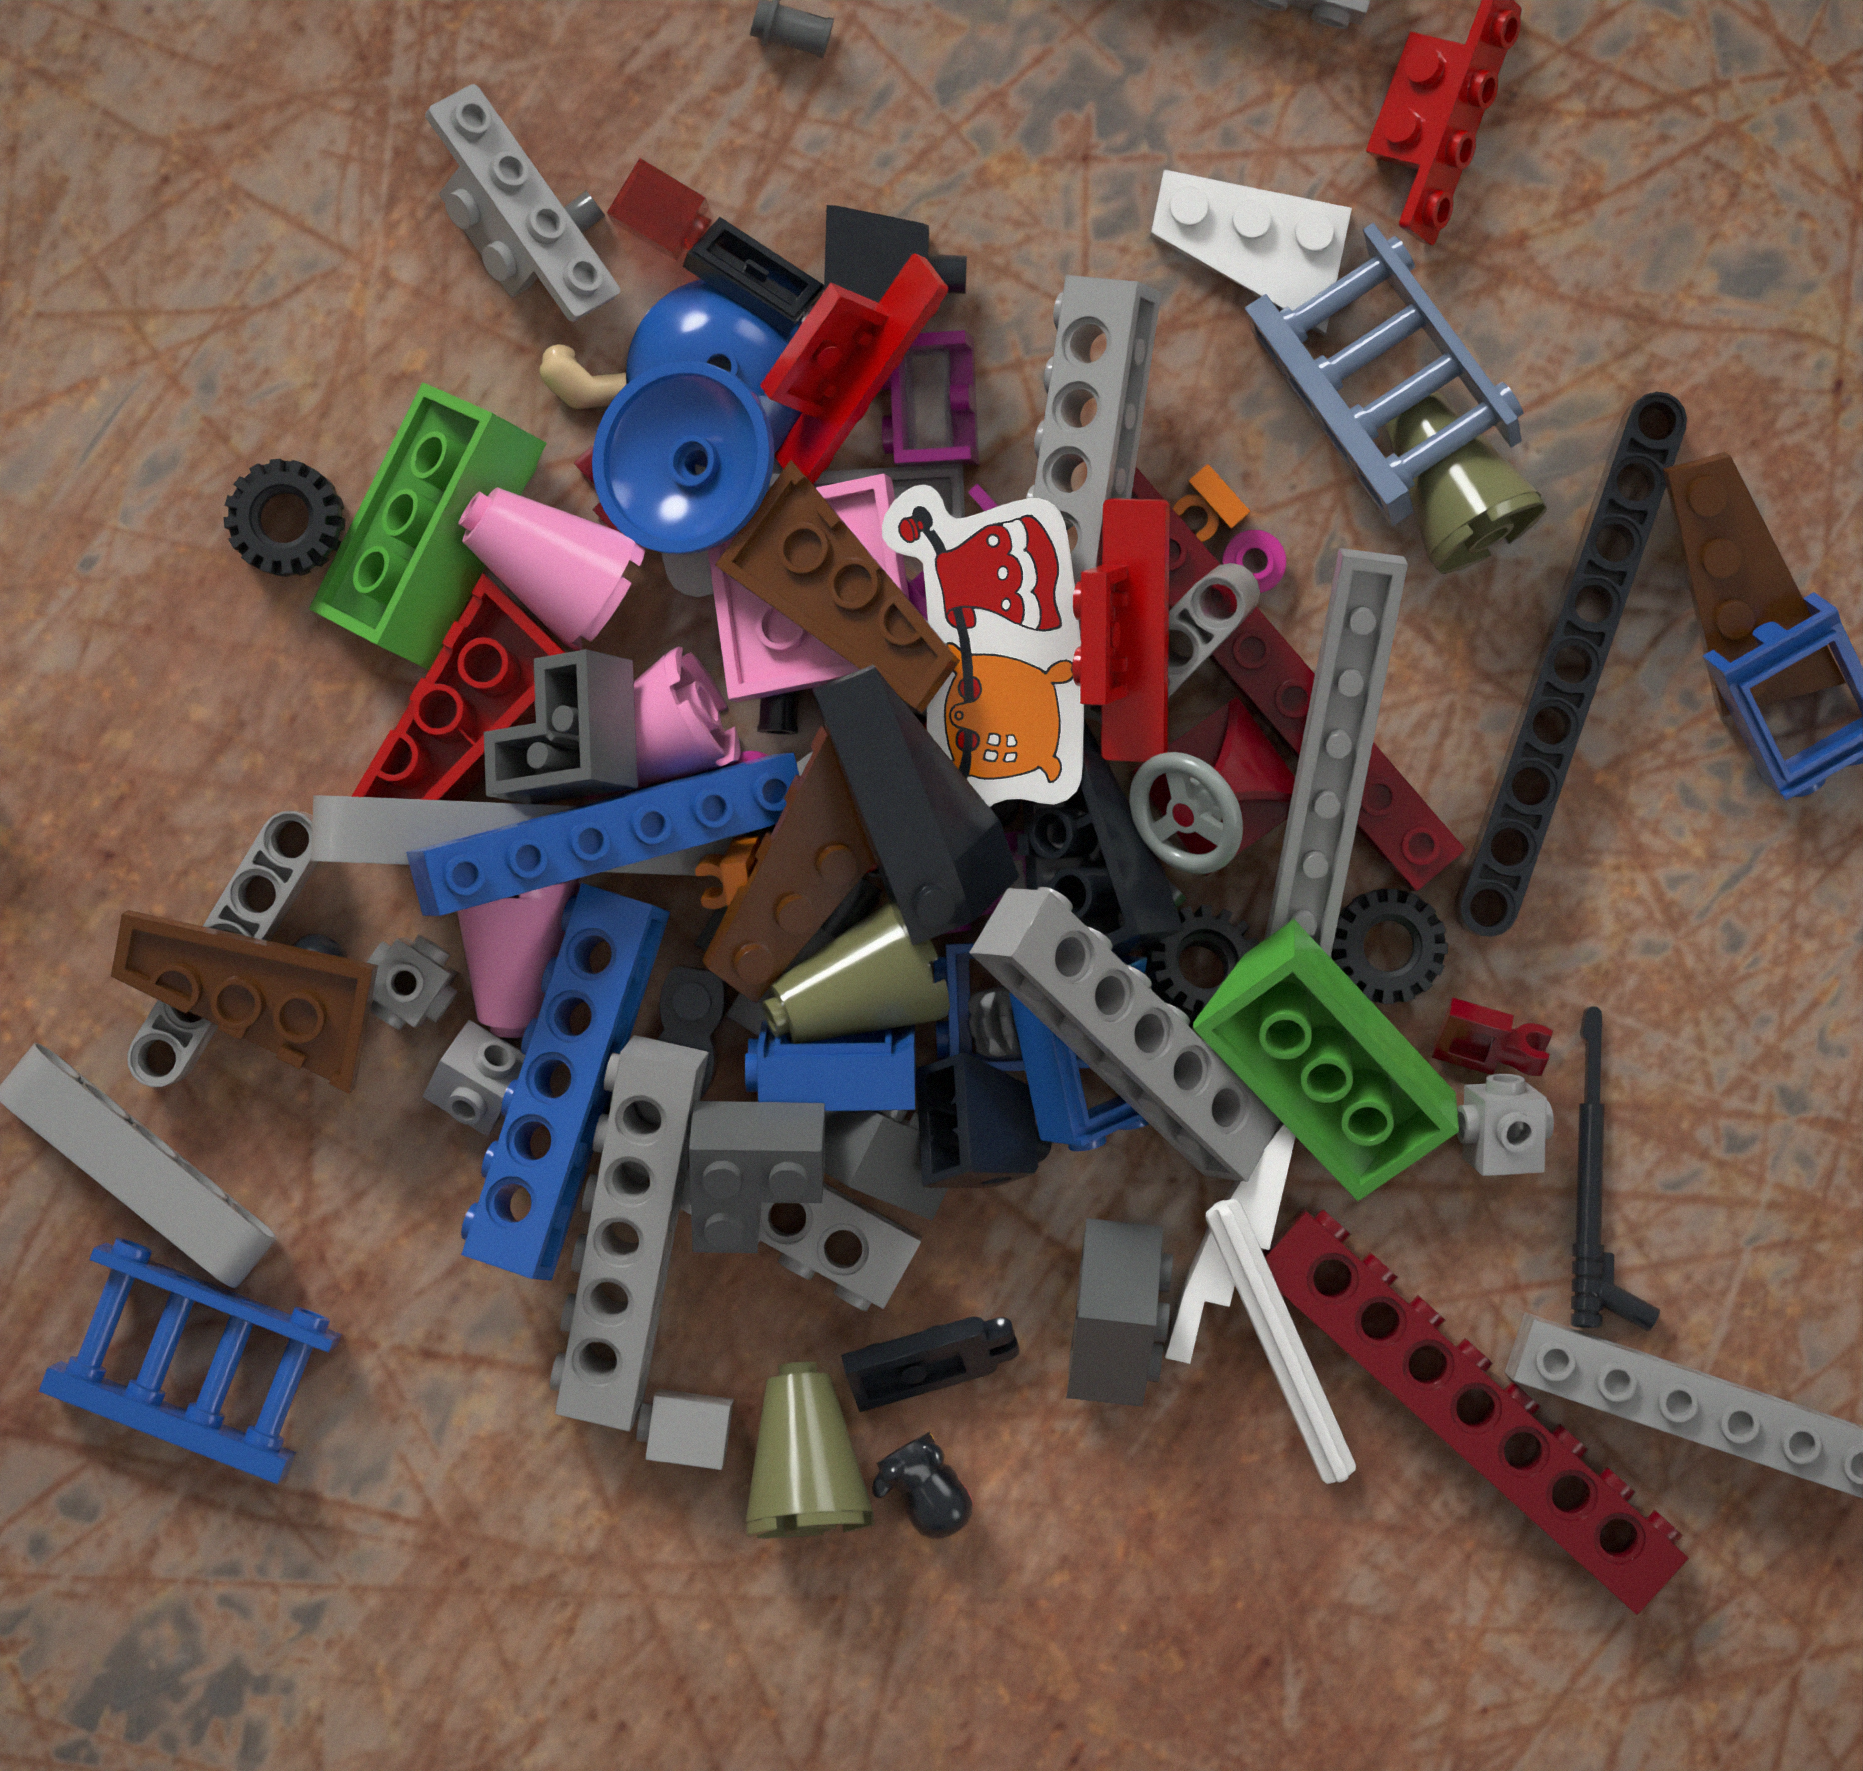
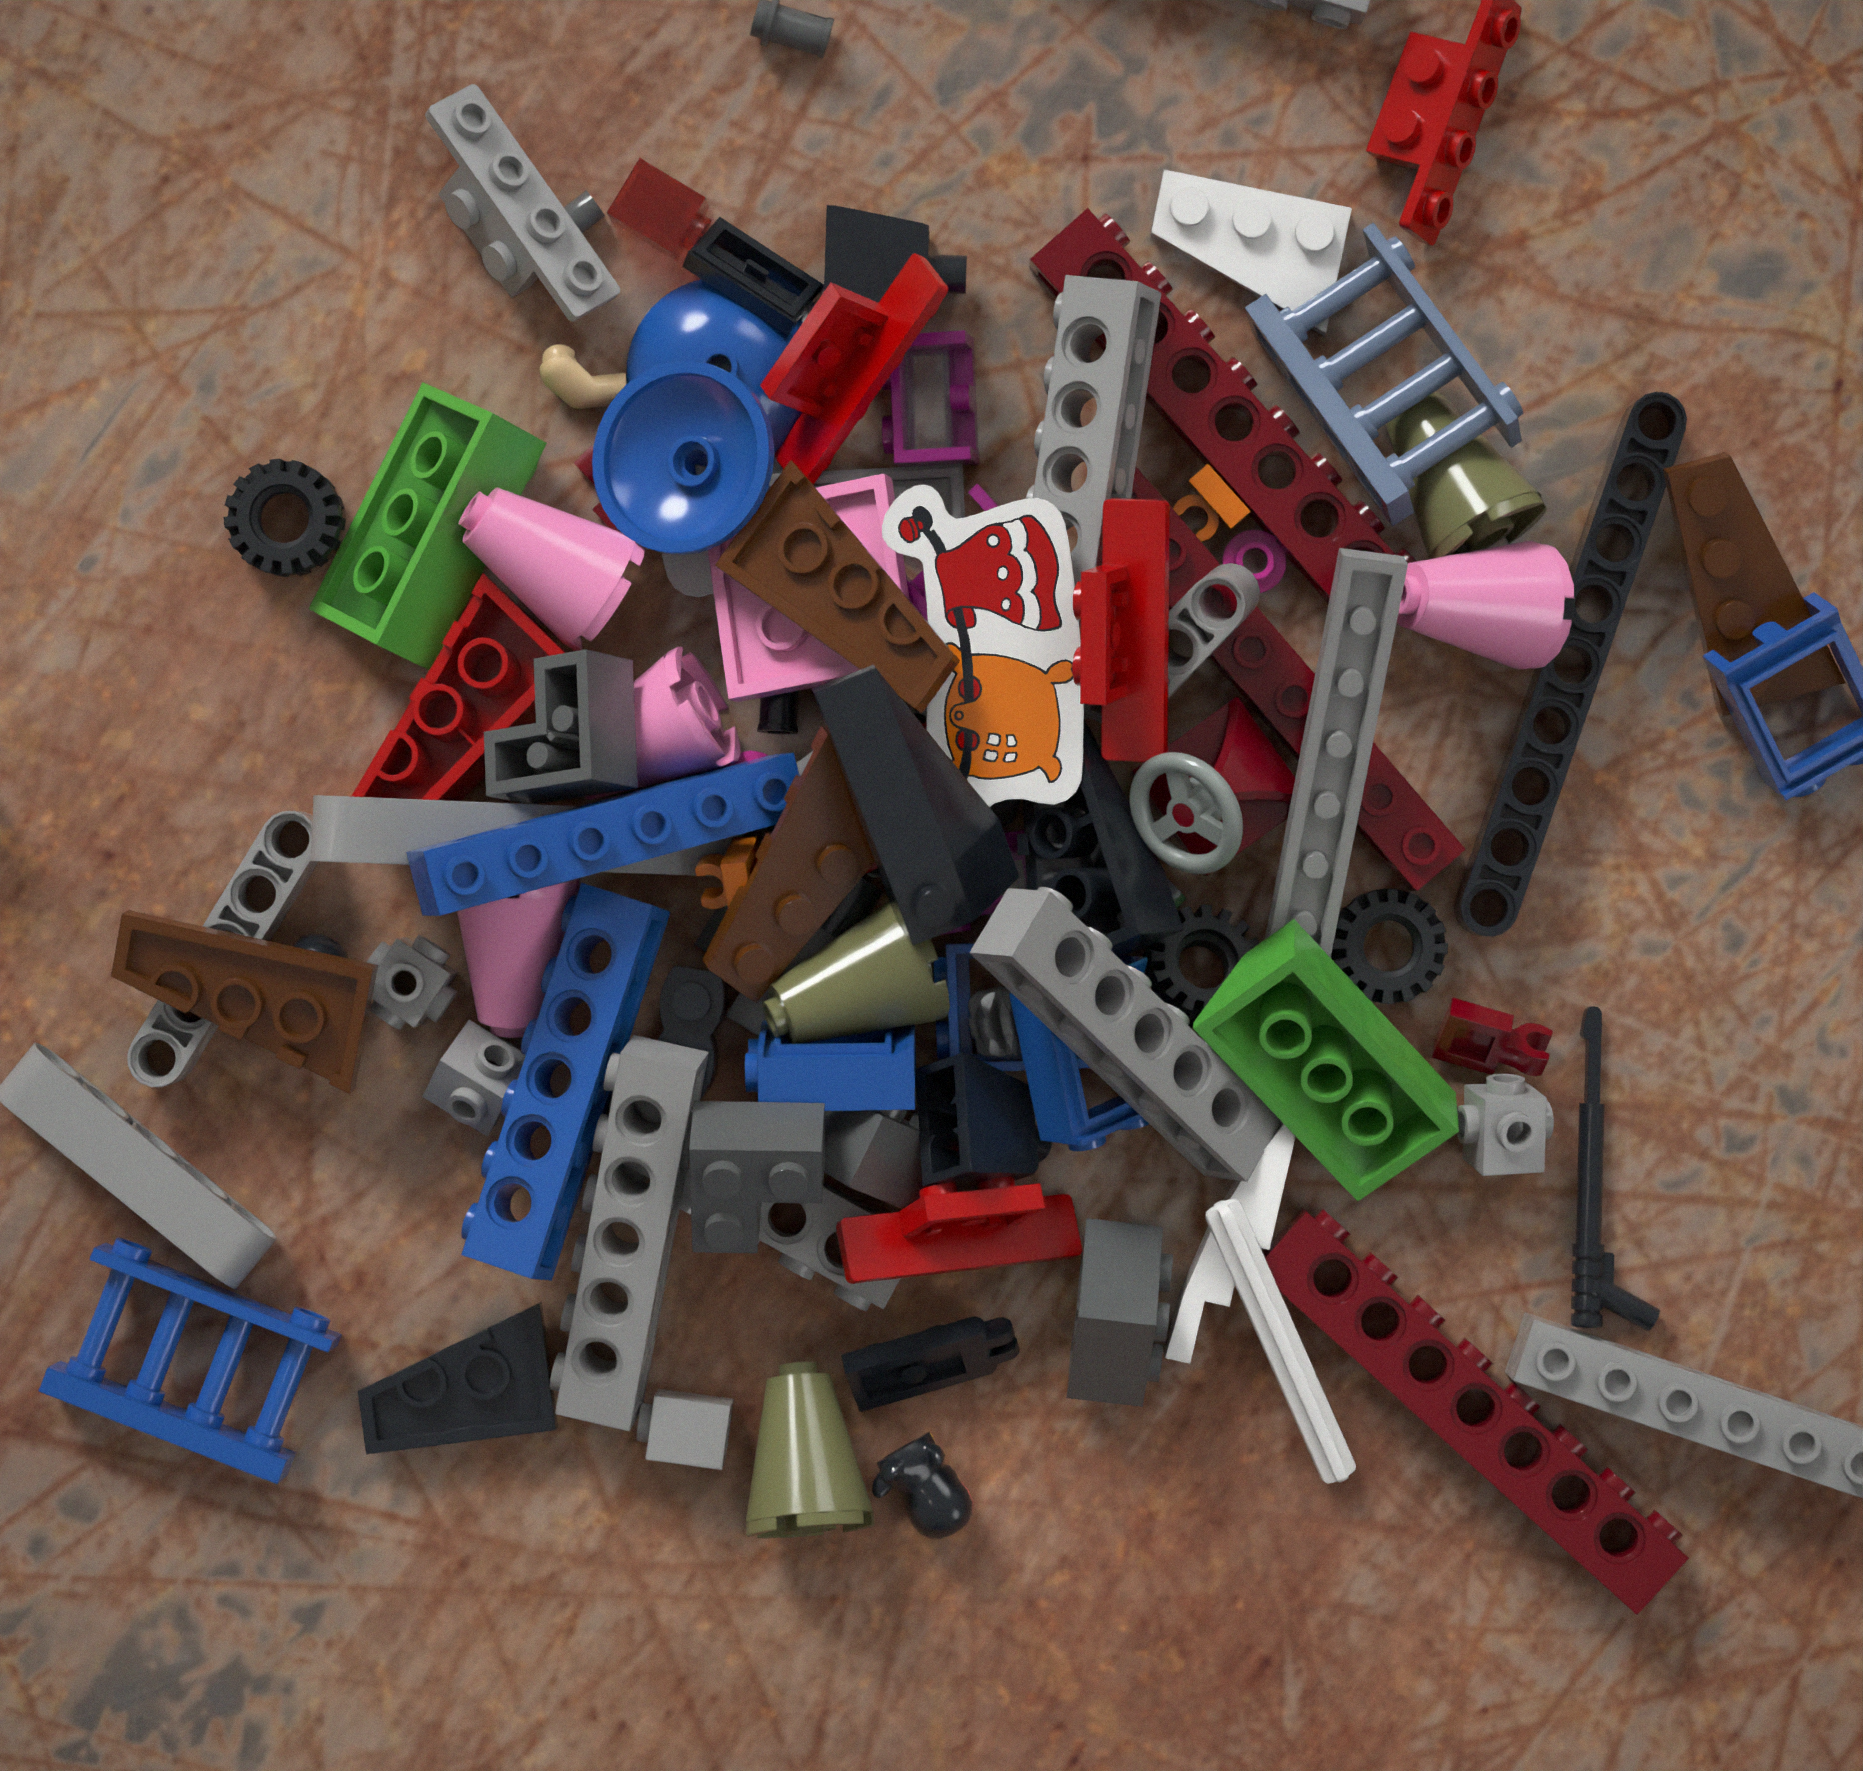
none -> black wing [358,1301,558,1455]
none -> red bracket [836,1177,1082,1284]
none -> dark red brick [1029,208,1417,604]
none -> bright pink cone [1397,541,1574,669]

